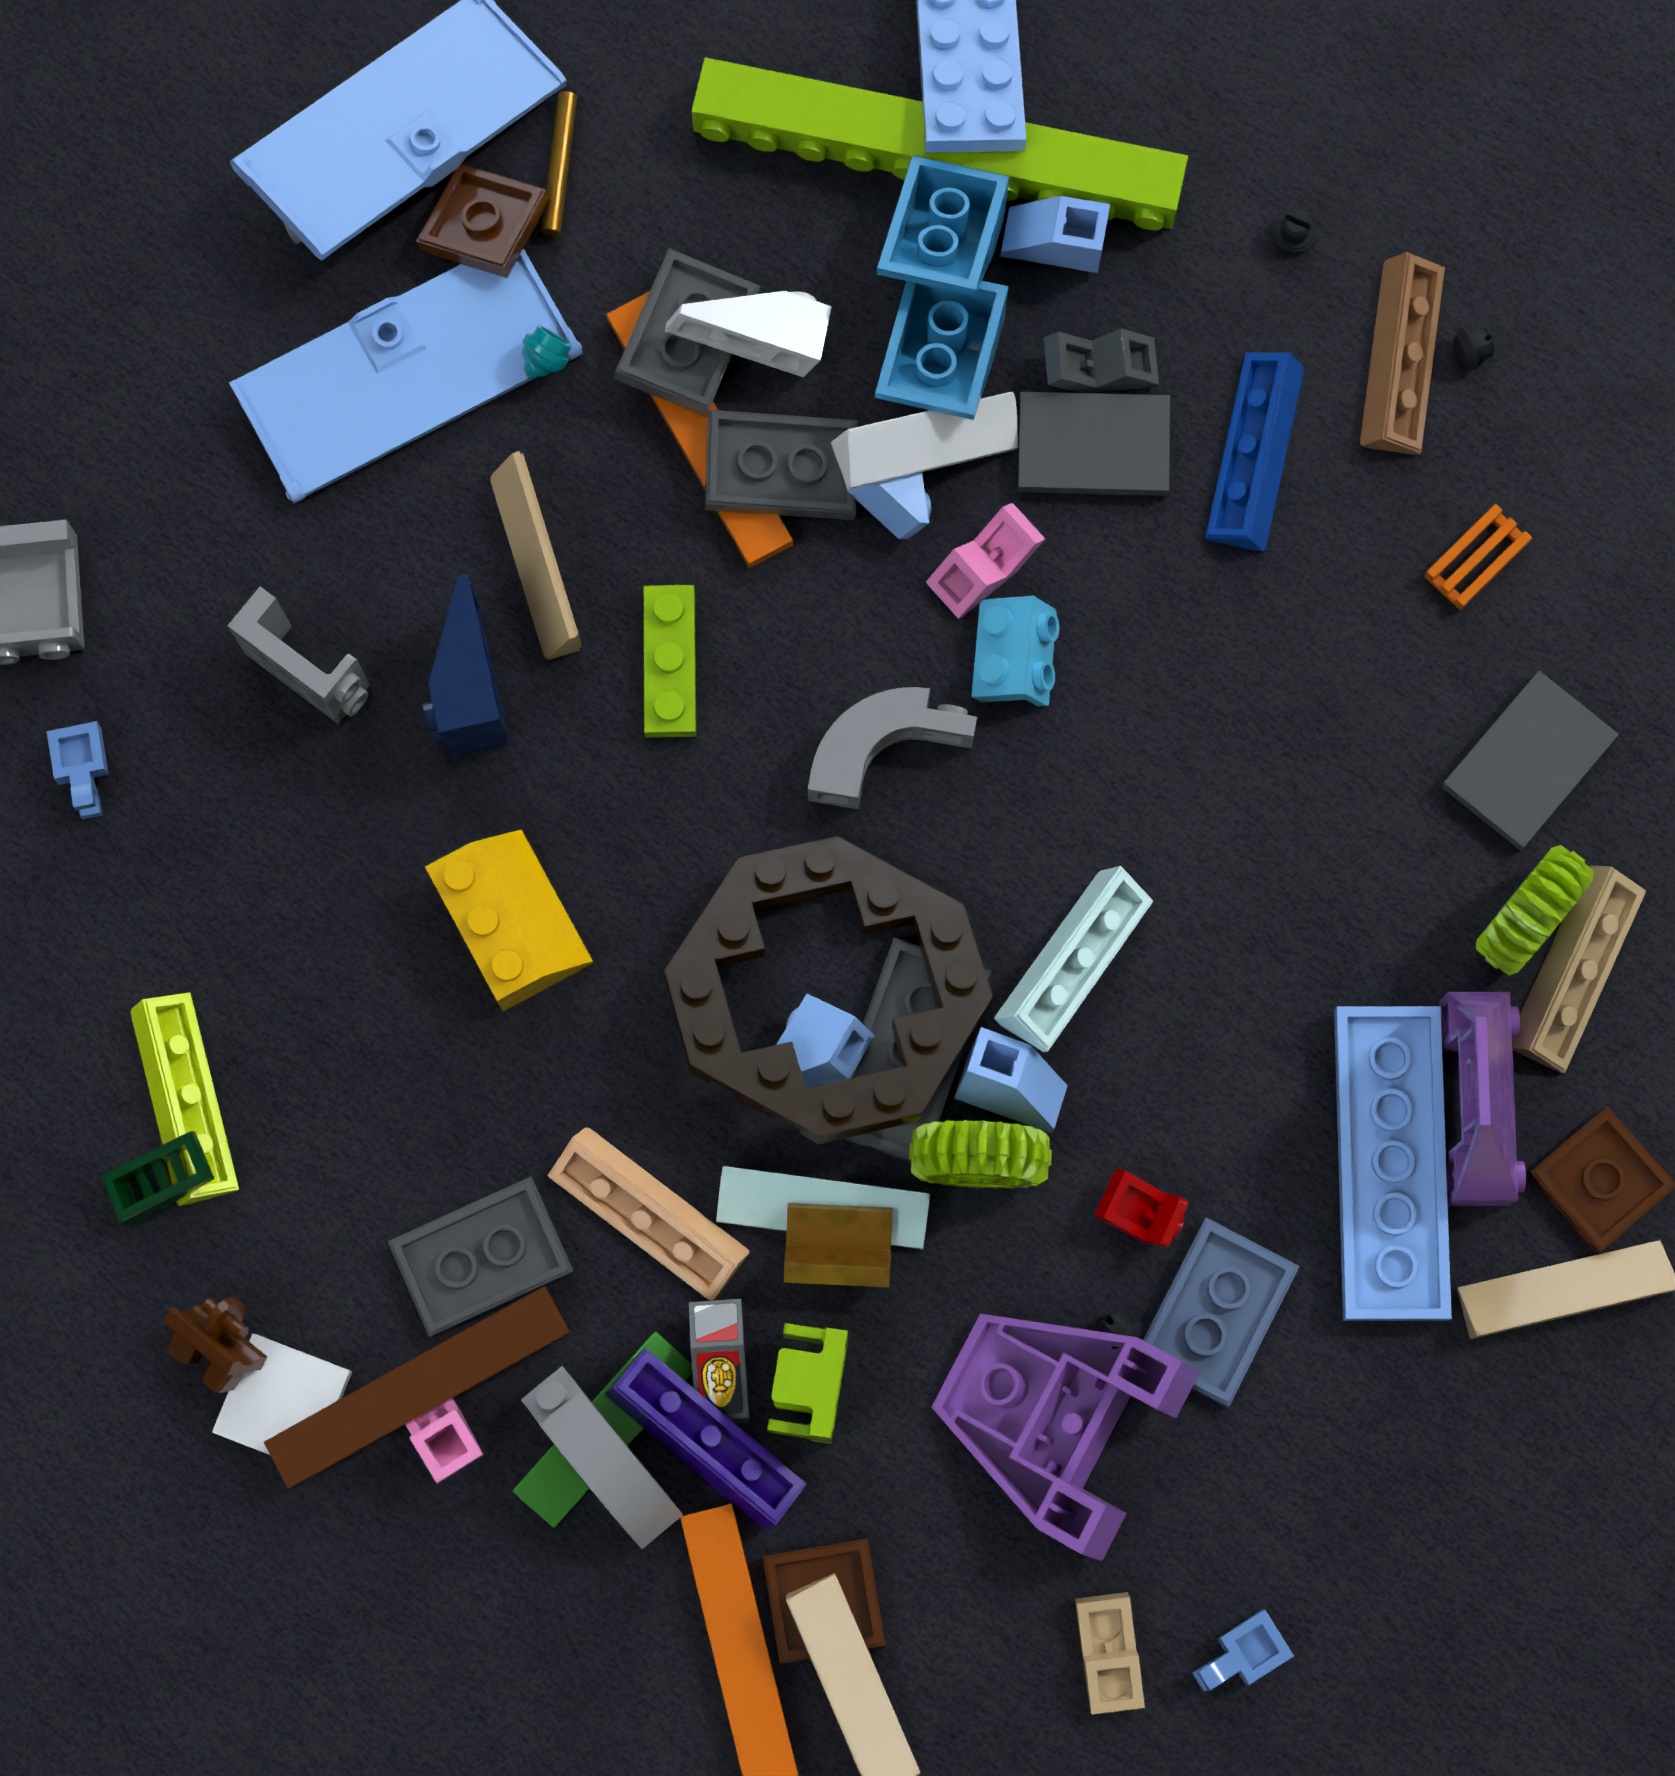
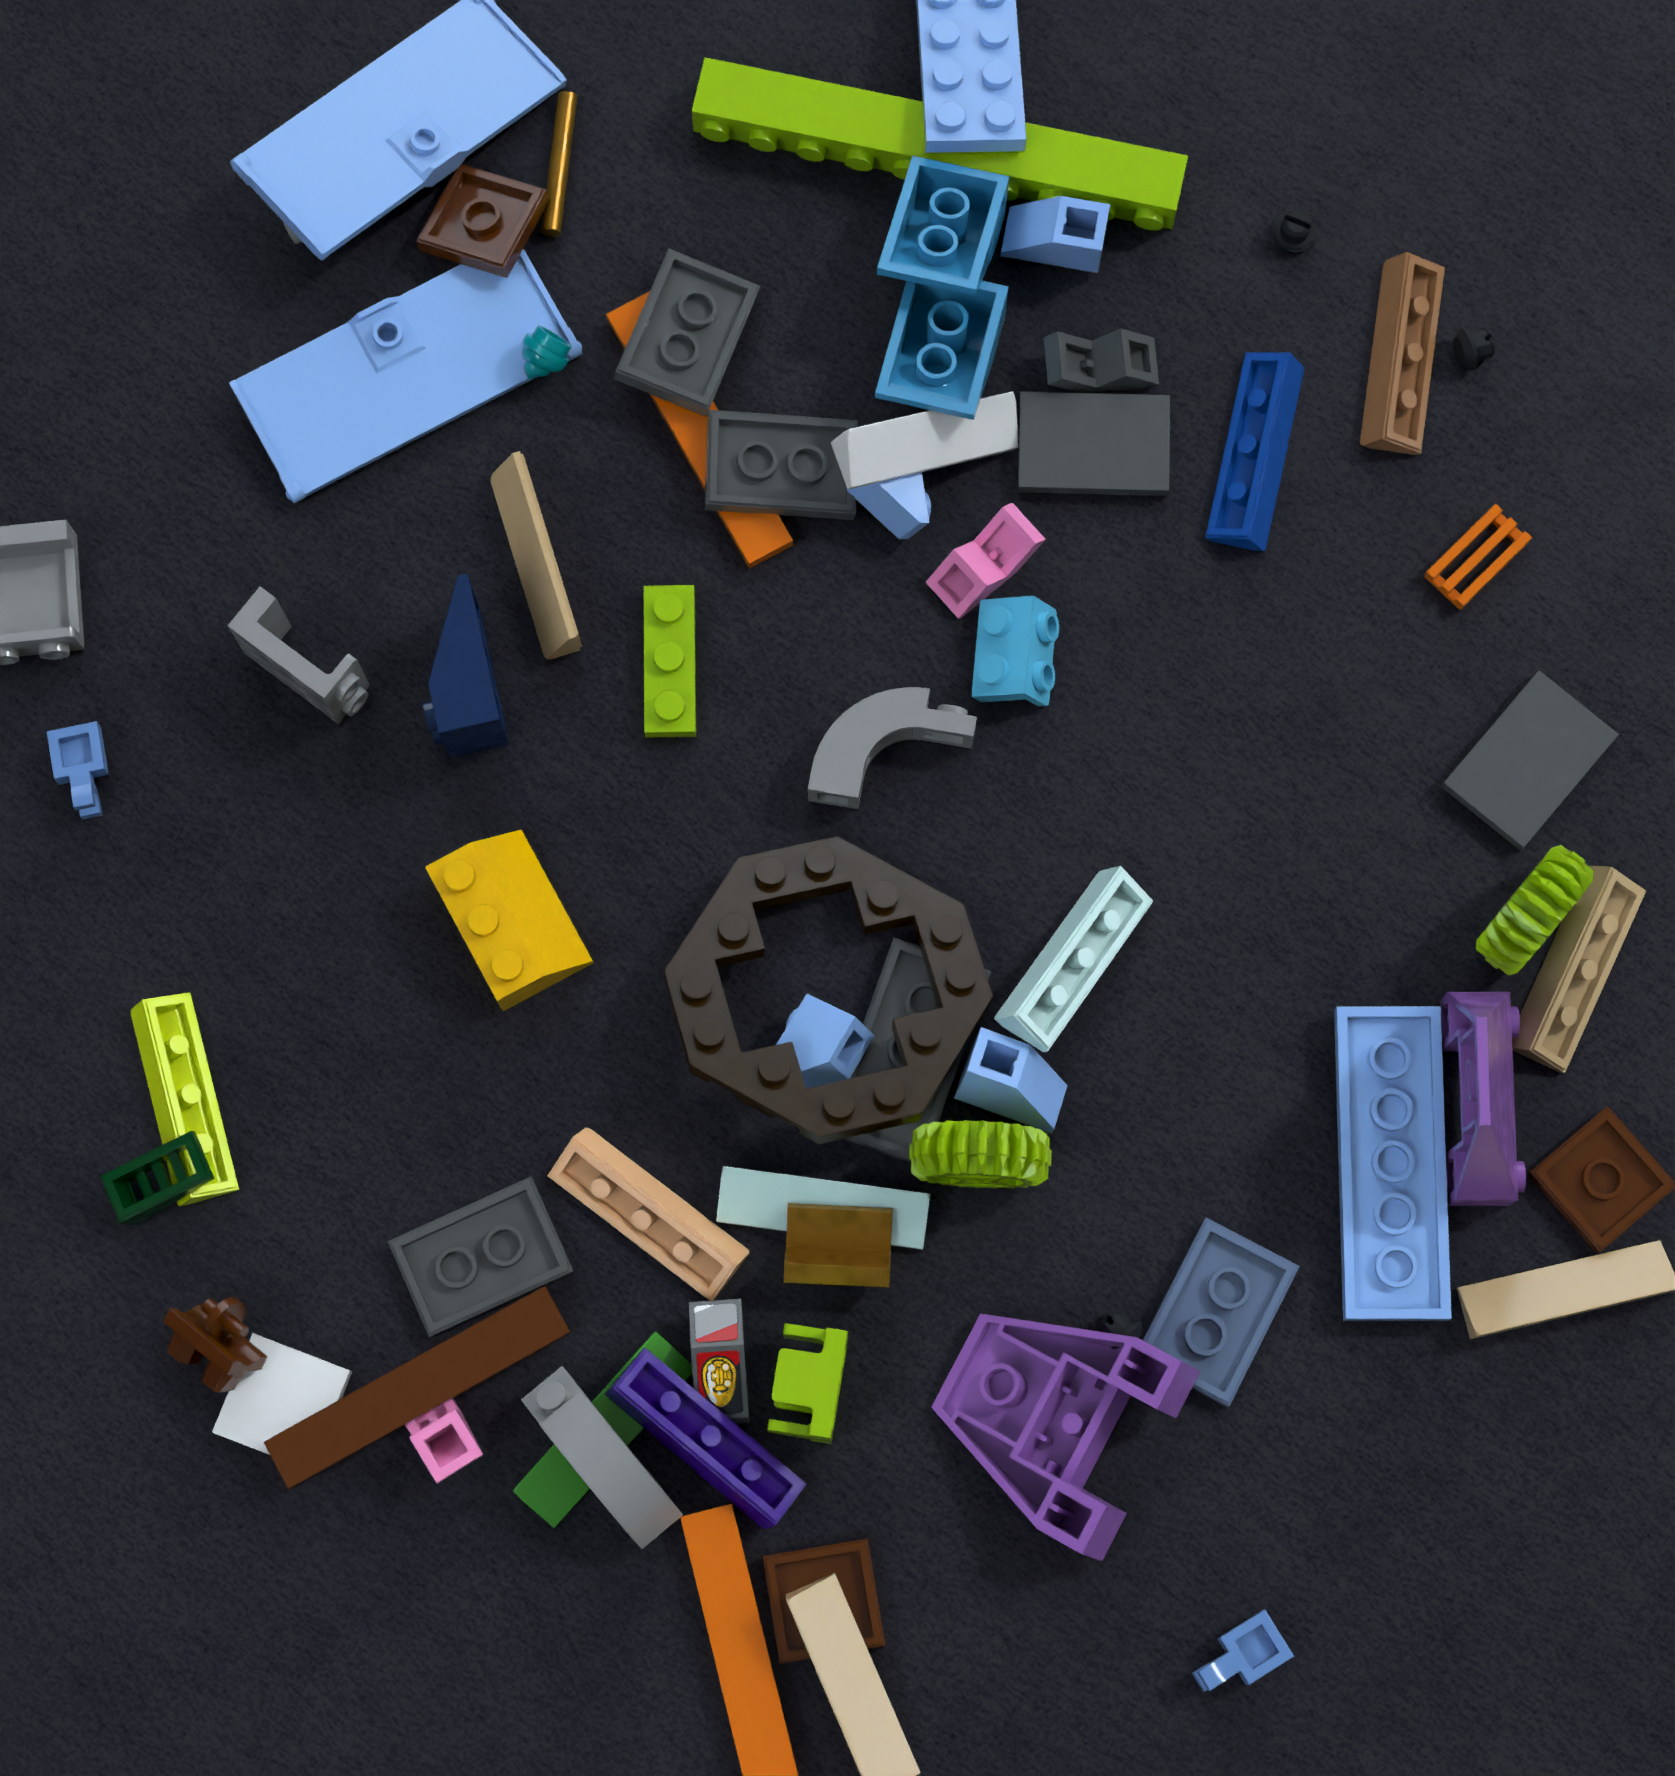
white slope [665,291,831,377] -> none
tan slope [1075,1592,1145,1715] -> none
red bracket [1094,1169,1188,1248] -> none

